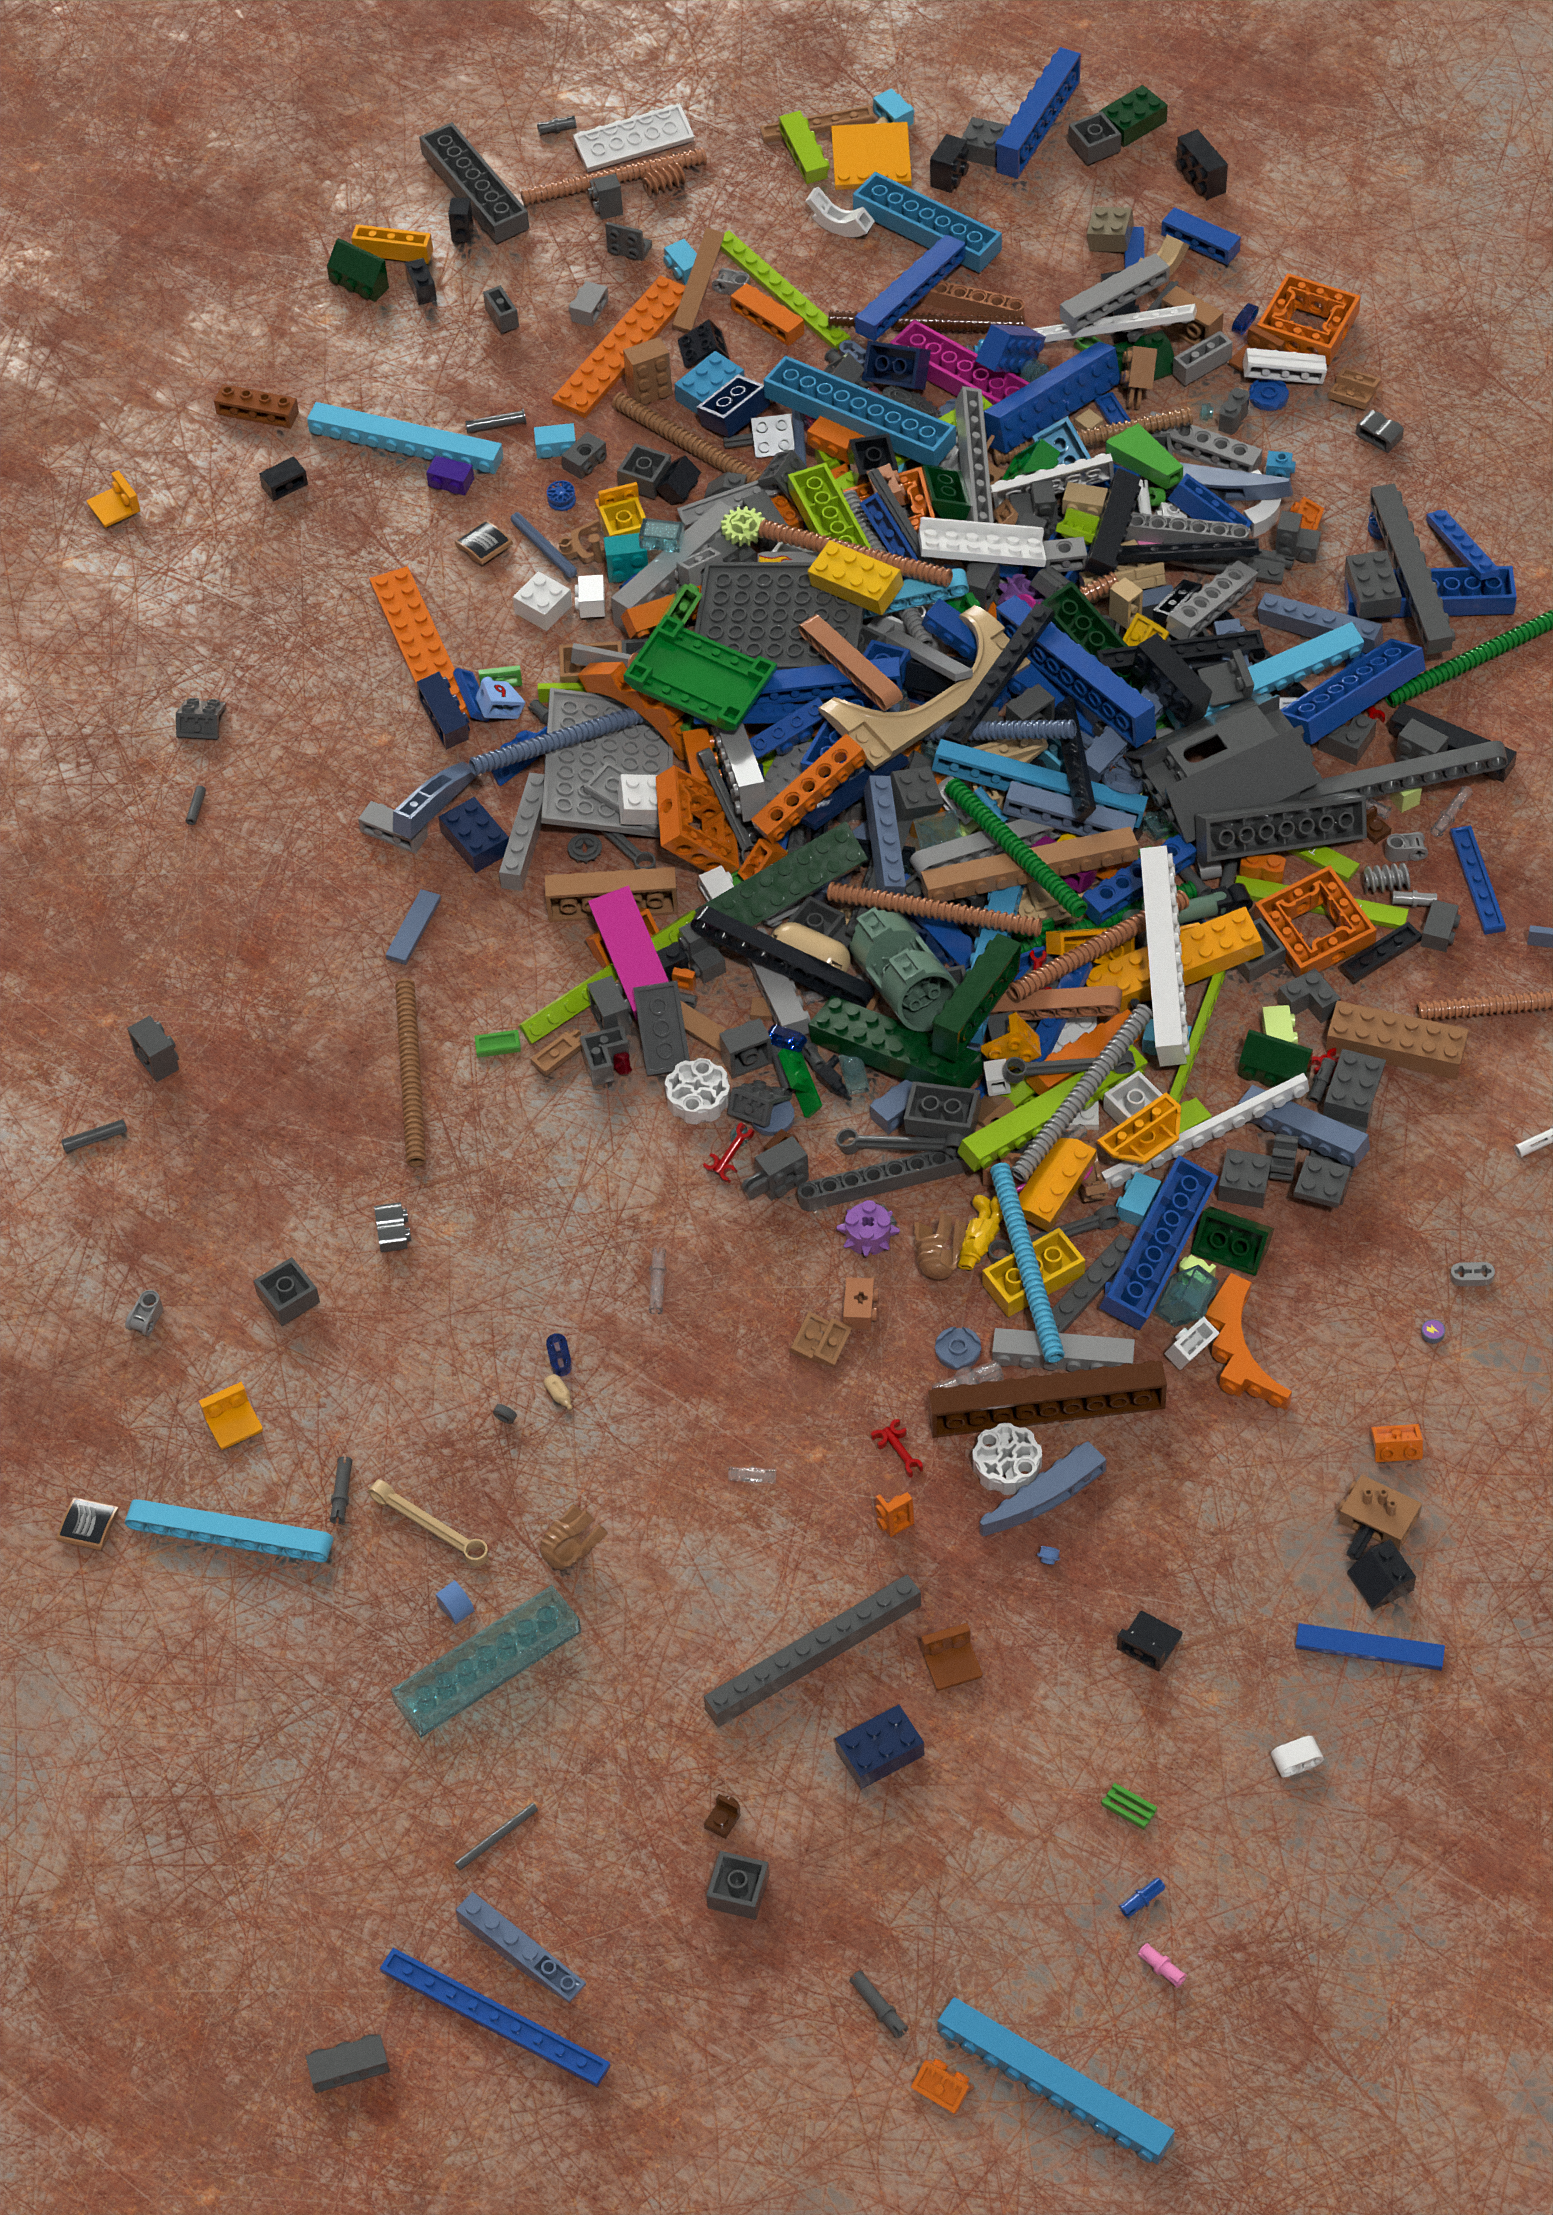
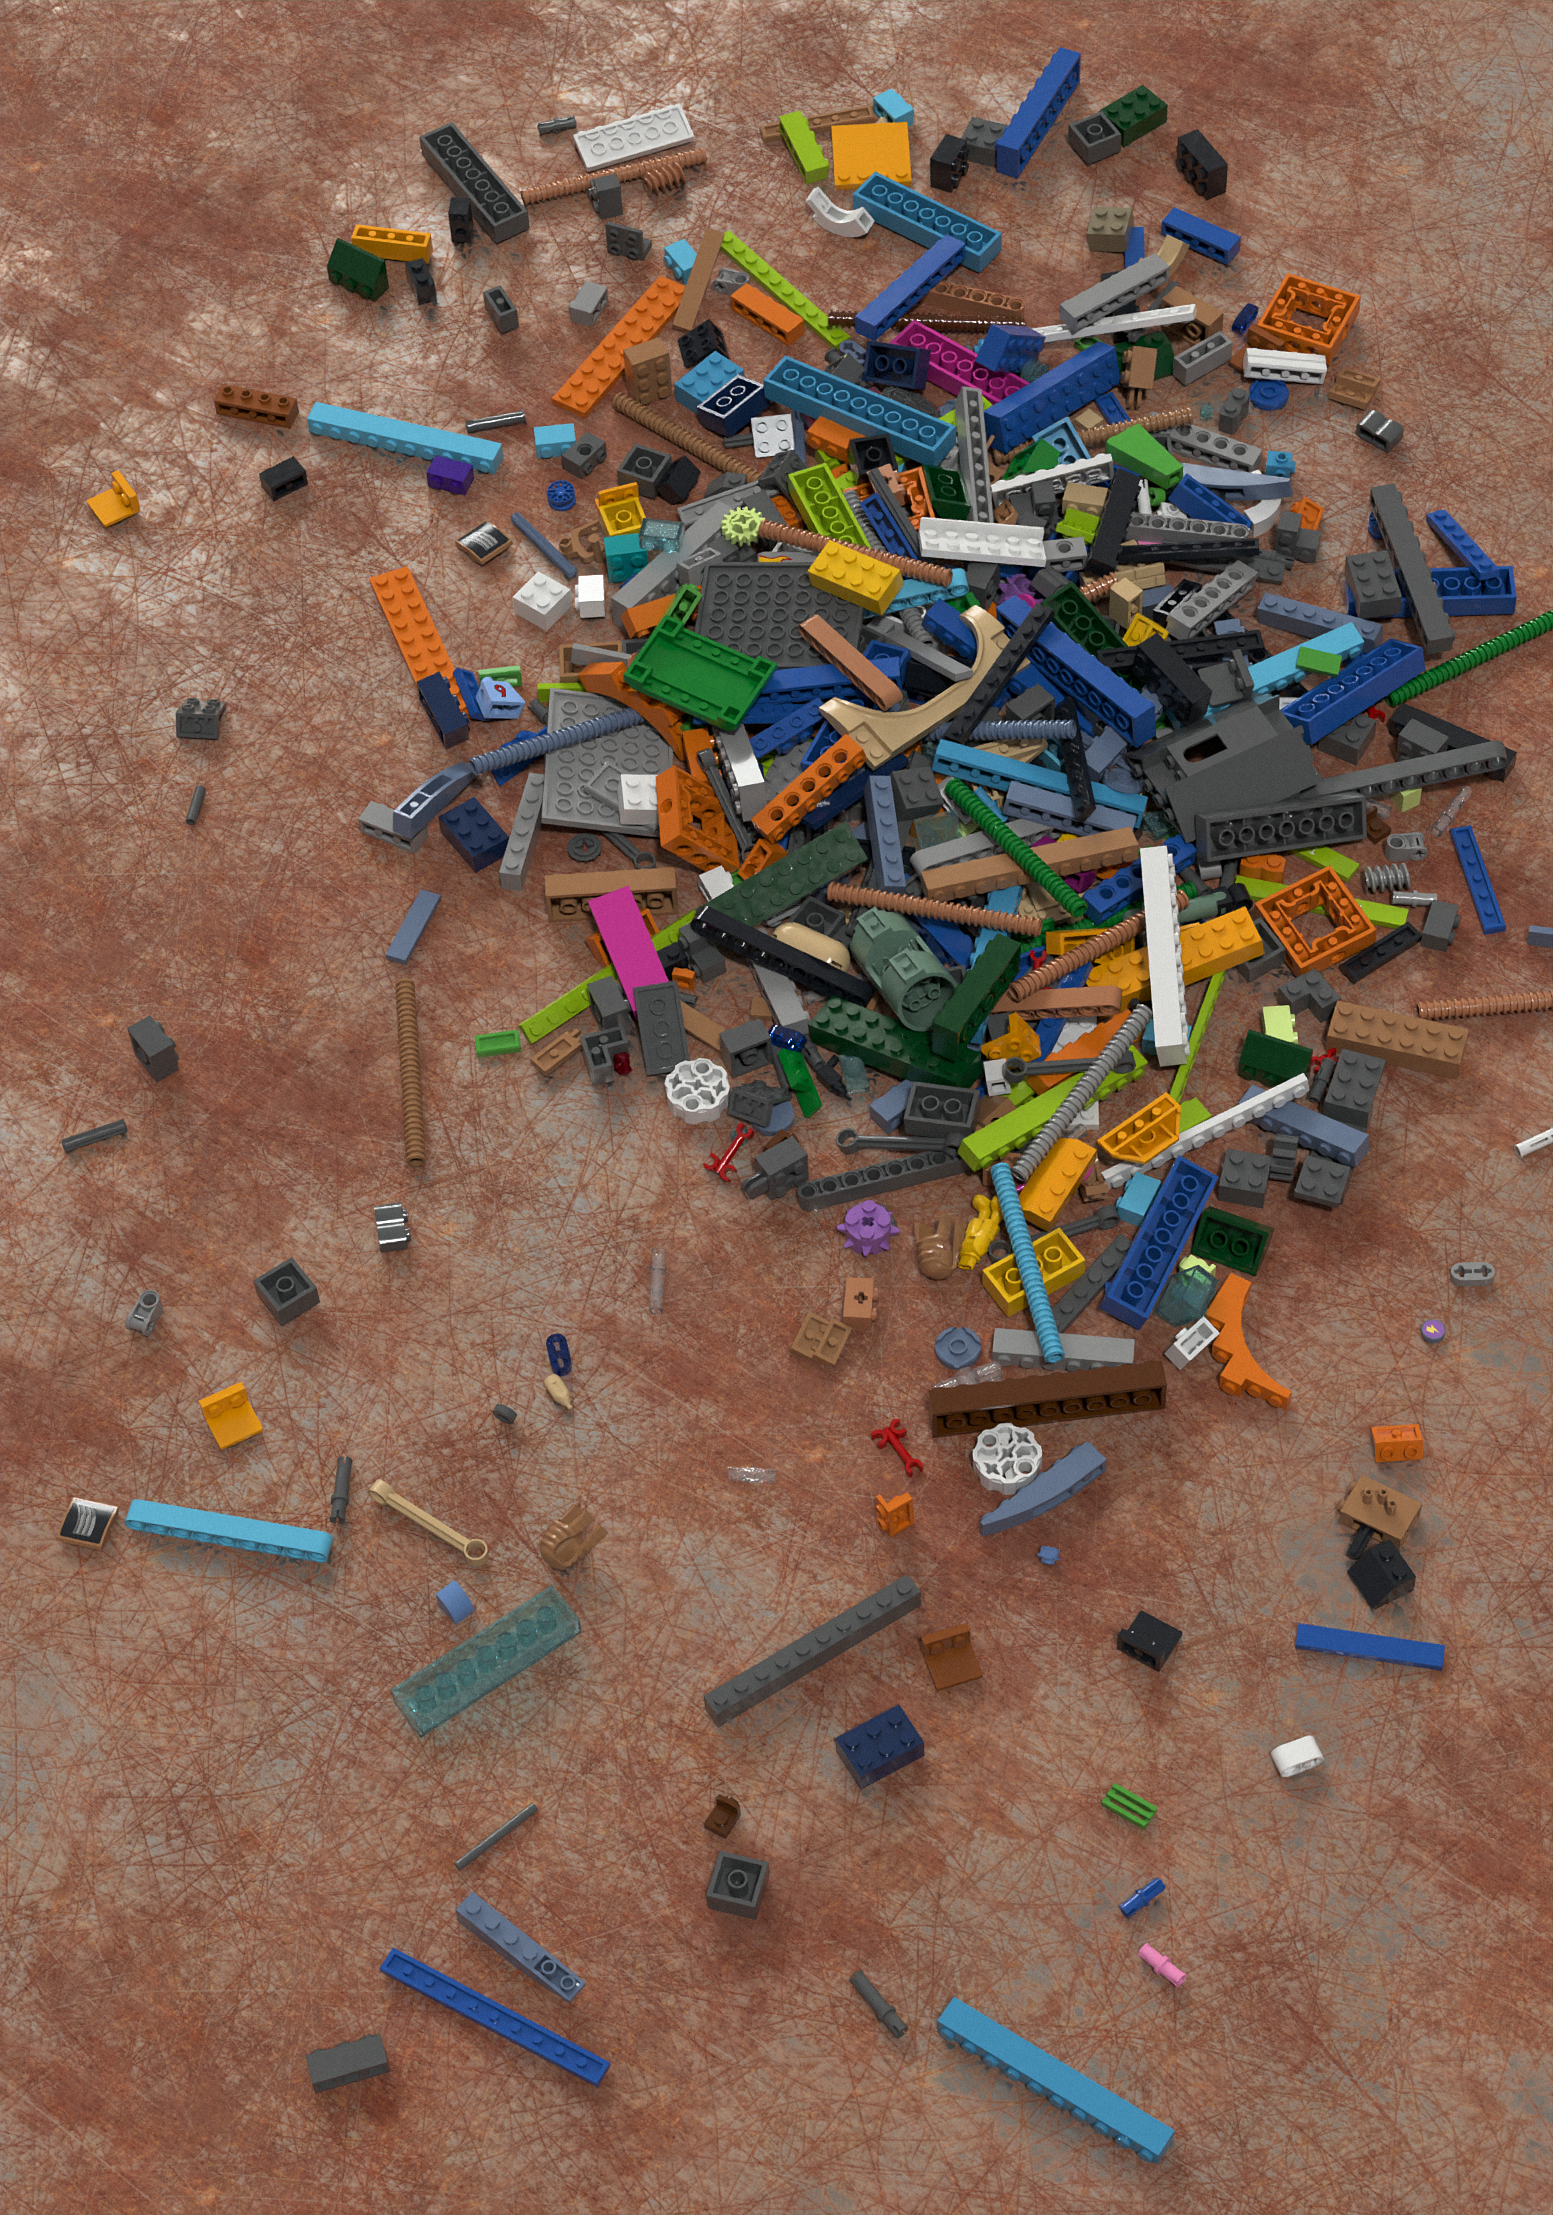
orange bracket [910,2058,974,2114] -> none
white brick [1103,1071,1163,1125] -> none
none -> bright green tile [1296,646,1342,678]

